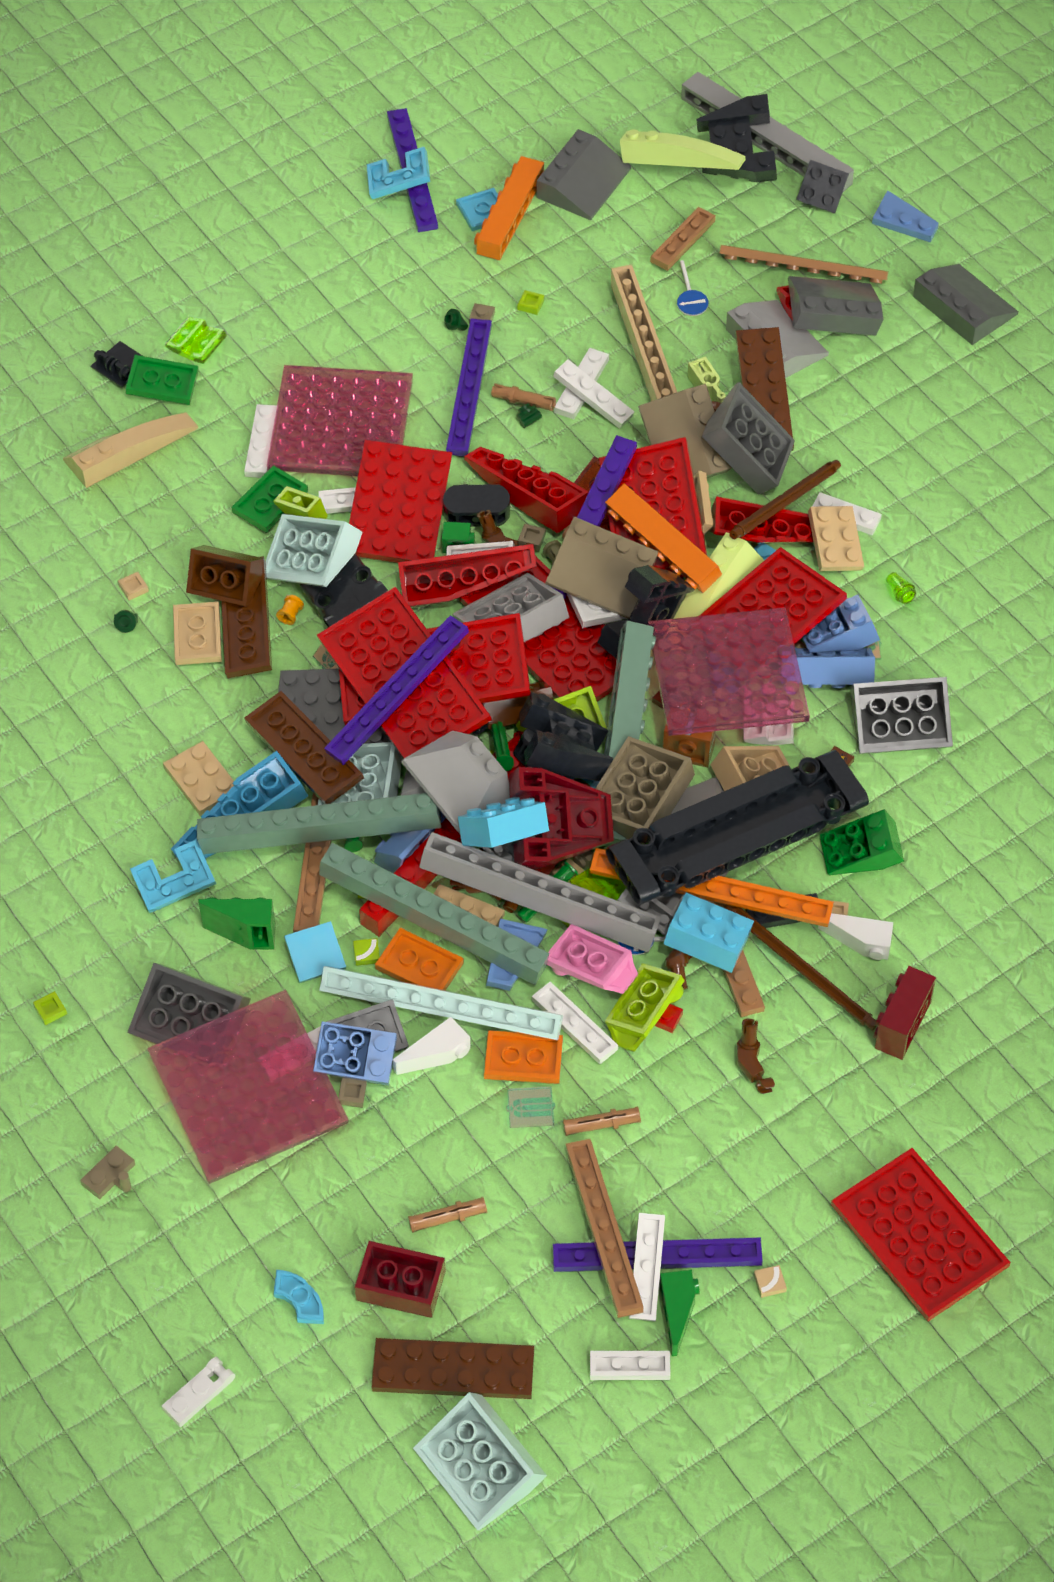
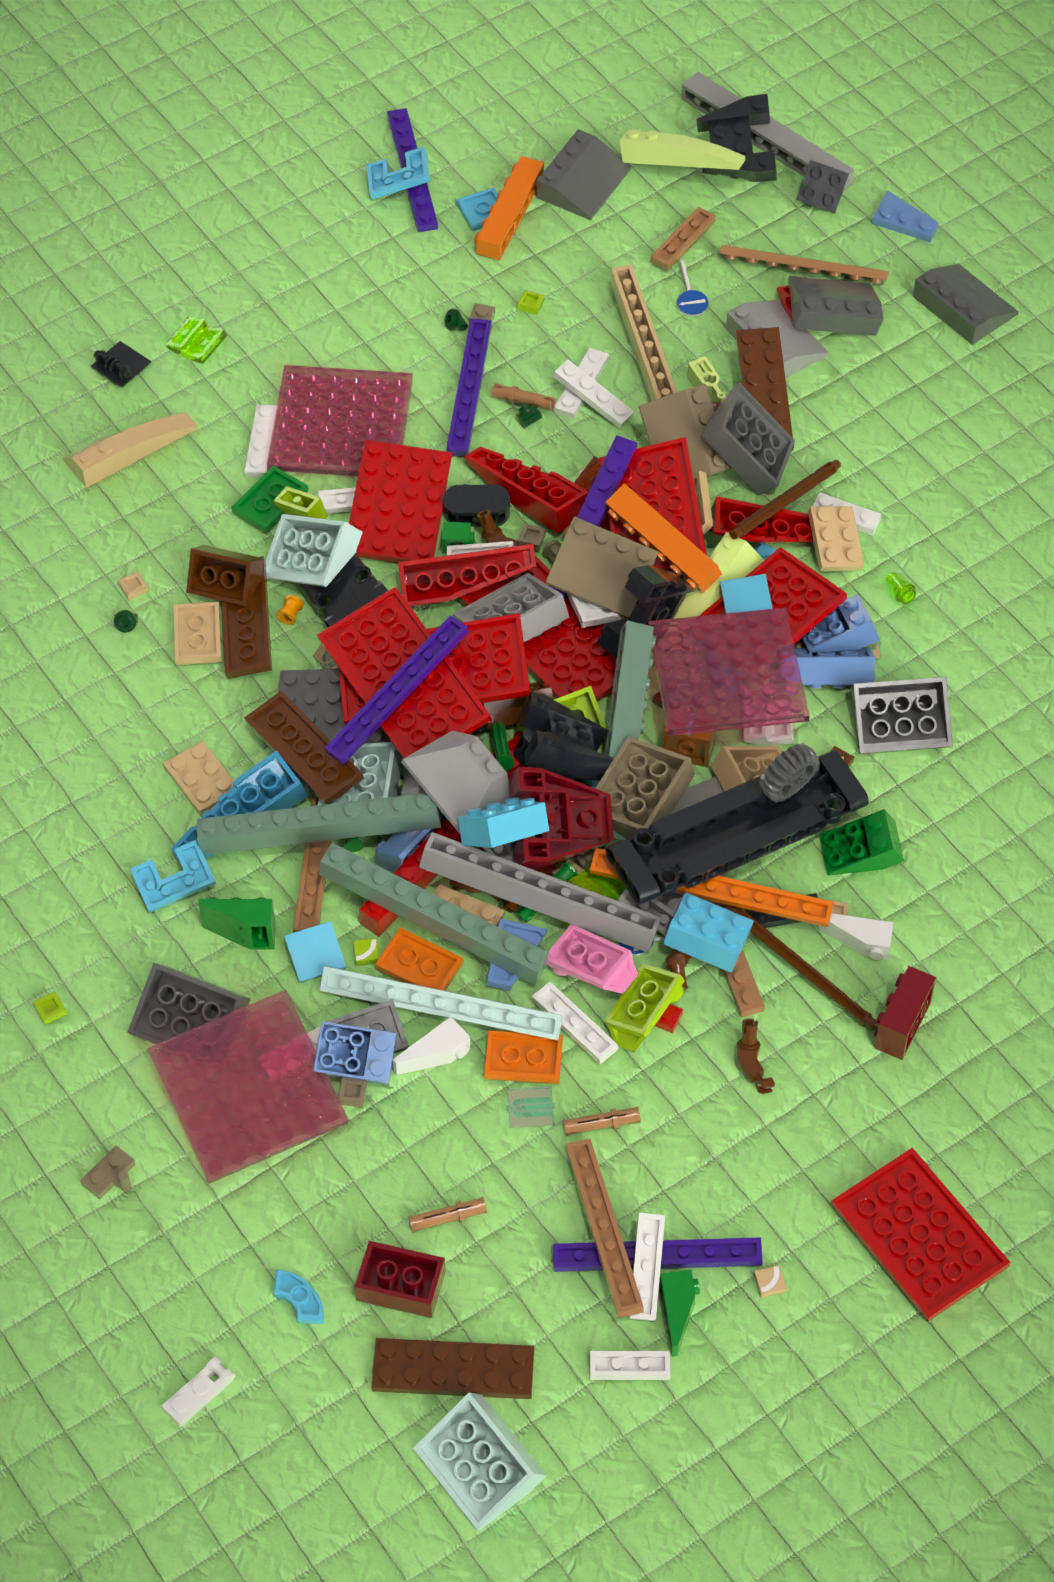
green plate [126,355,199,405] -> none
none -> medium azure tile [720,574,773,622]
none -> dark grey gear [759,743,820,802]

